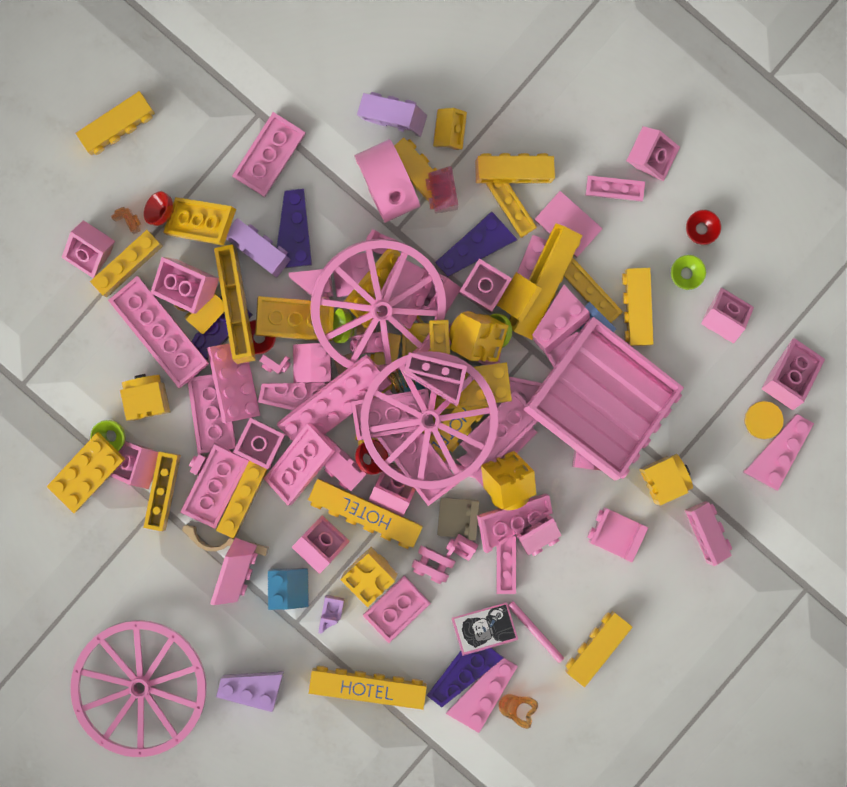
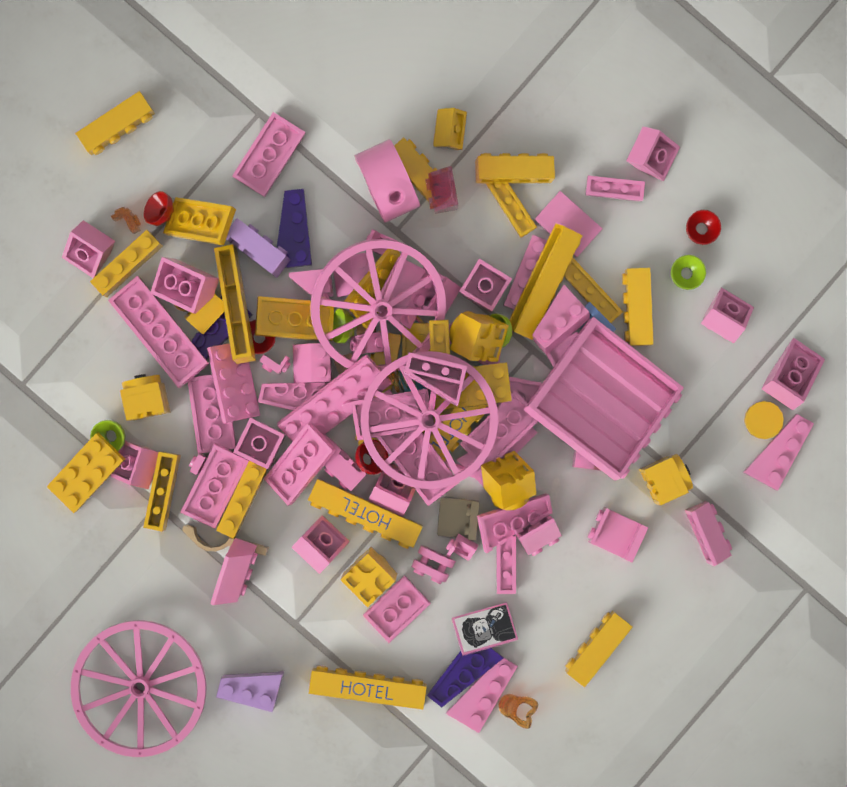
dark azure slope [268,568,309,610] -> none
lavender slope [318,595,344,634] -> none
lavender wedge [357,92,427,137] -> none
dark purple wing [435,212,517,277] -> none
yellow tile [497,272,542,322] -> none
bright pink bar [508,601,564,663] -> none

